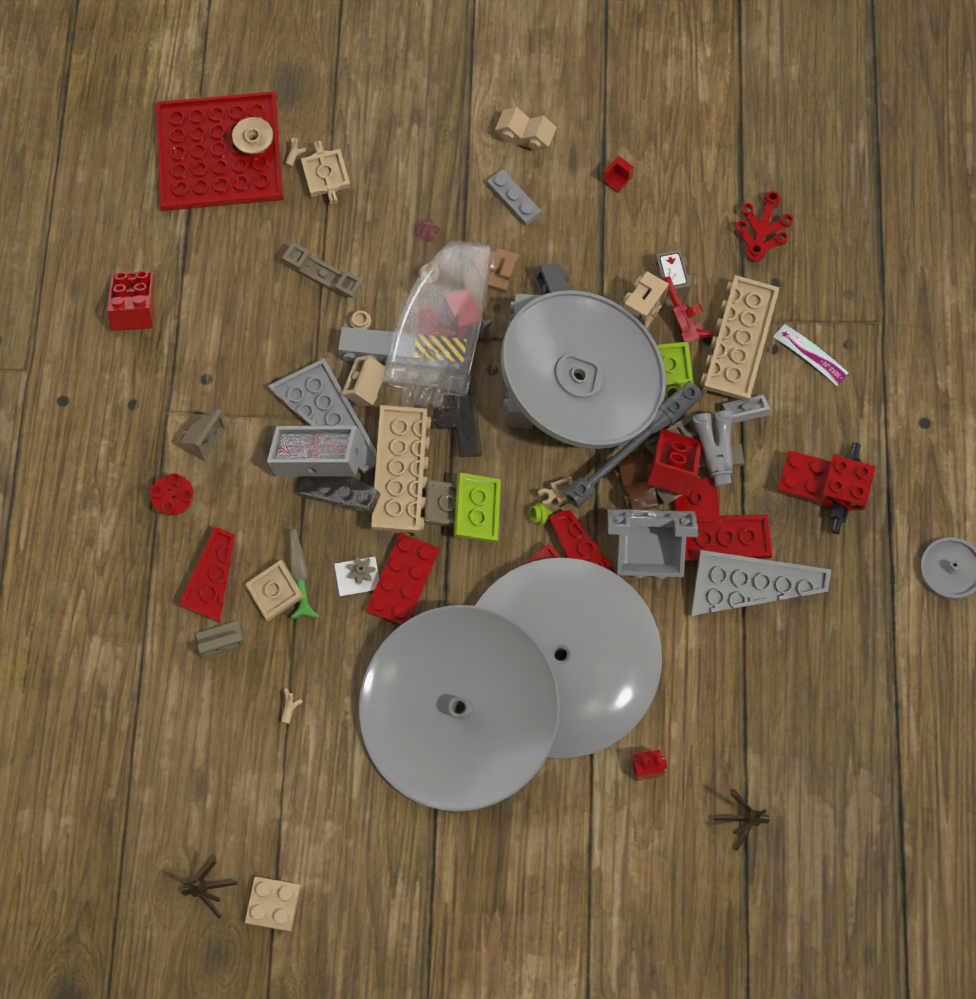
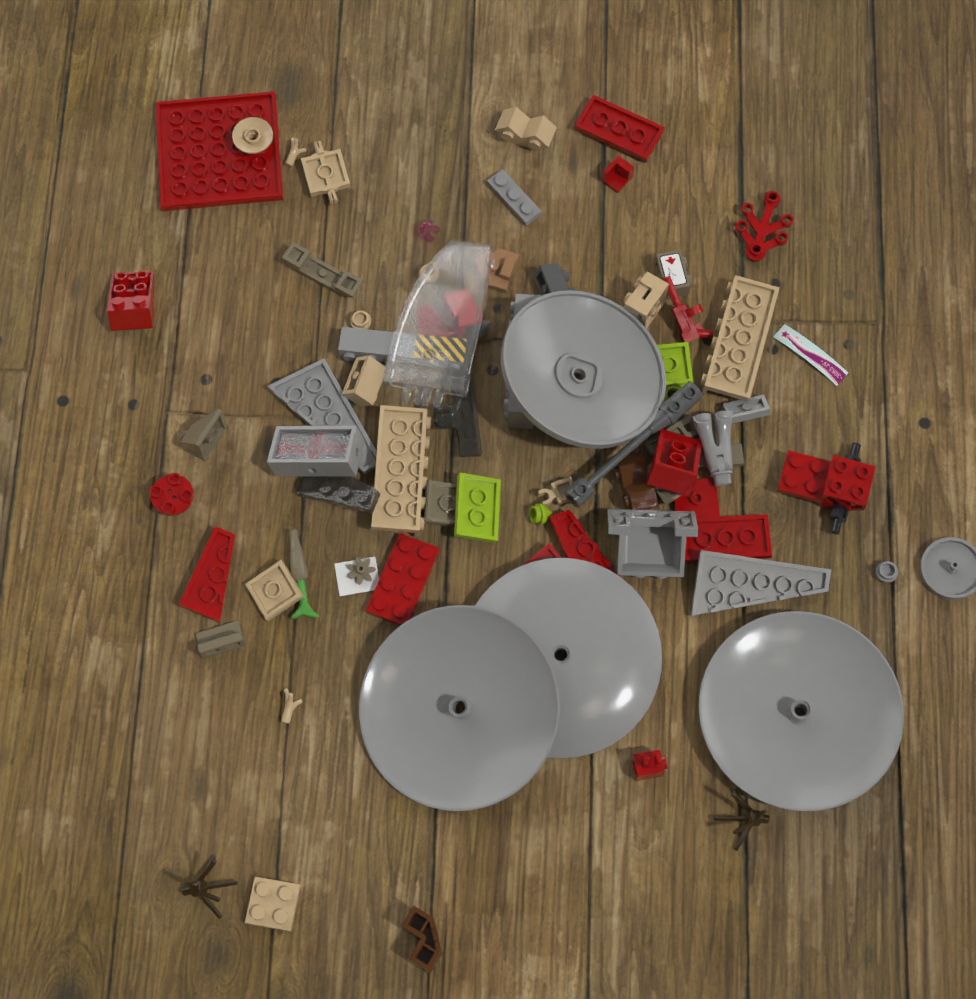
none -> reddish brown brick [401,905,442,975]
none -> red plate [574,95,665,163]
none -> light grey dish [699,611,904,812]
none -> light grey plate [876,561,898,583]

